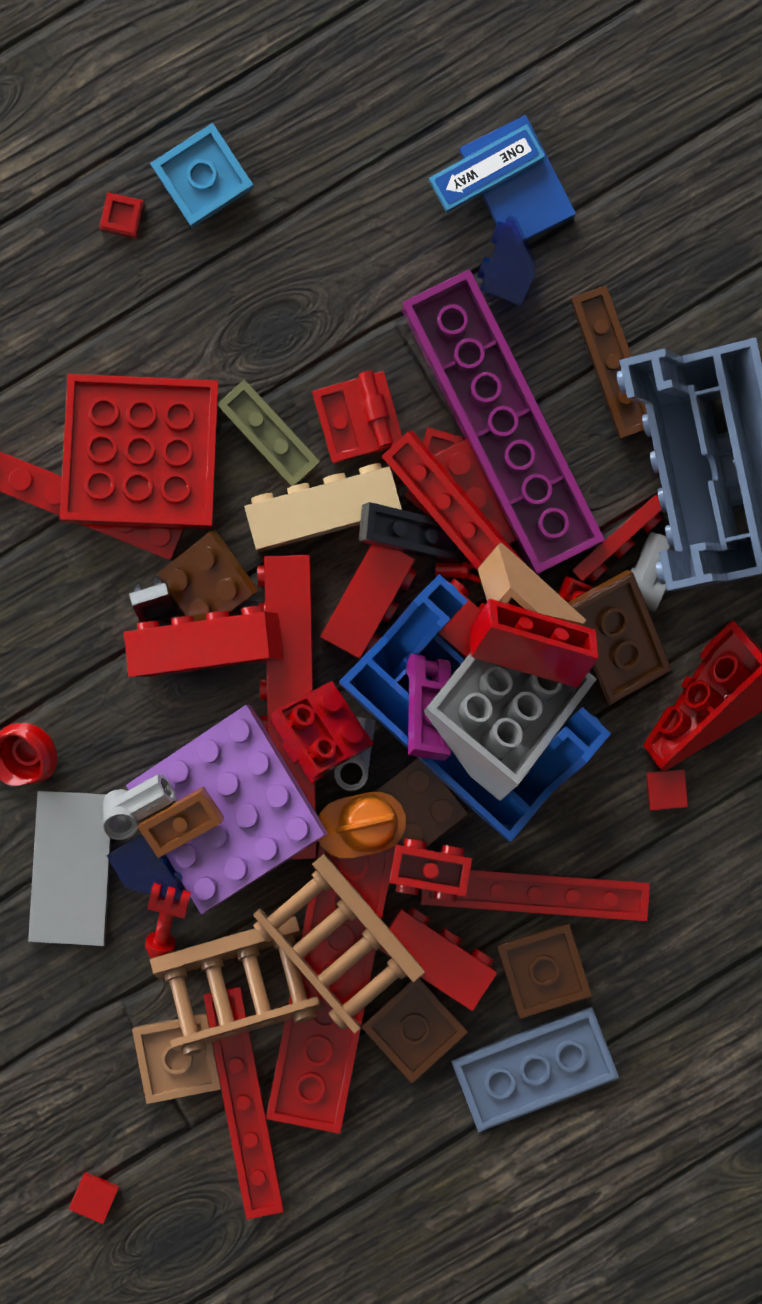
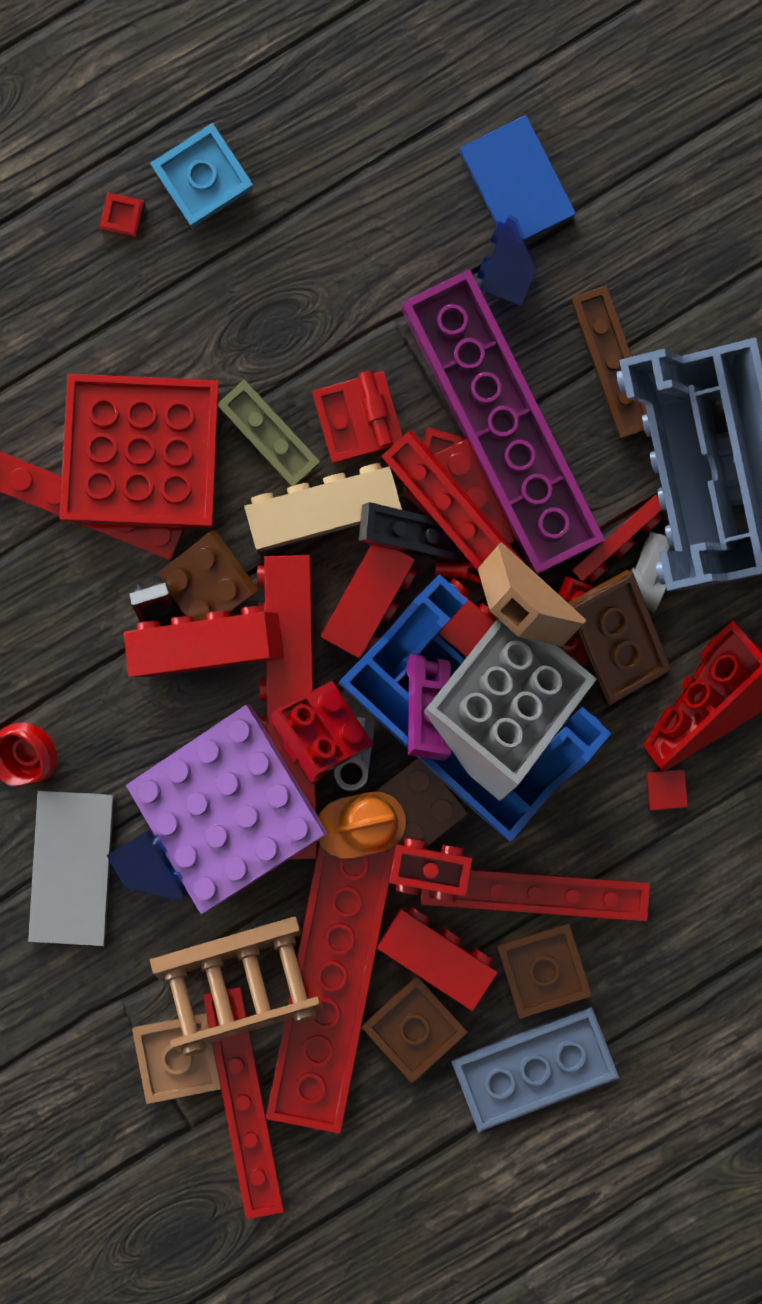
red tile [69,1172,120,1224] -> none
light grey piece [103,774,177,840] -> none
dark orange plate [138,786,224,858] -> none
red hinge [145,883,191,958] -> none
medium nougat fence [253,853,425,1034] -> none
tile [429,124,545,213] -> none
red brick [470,598,598,687] -> none

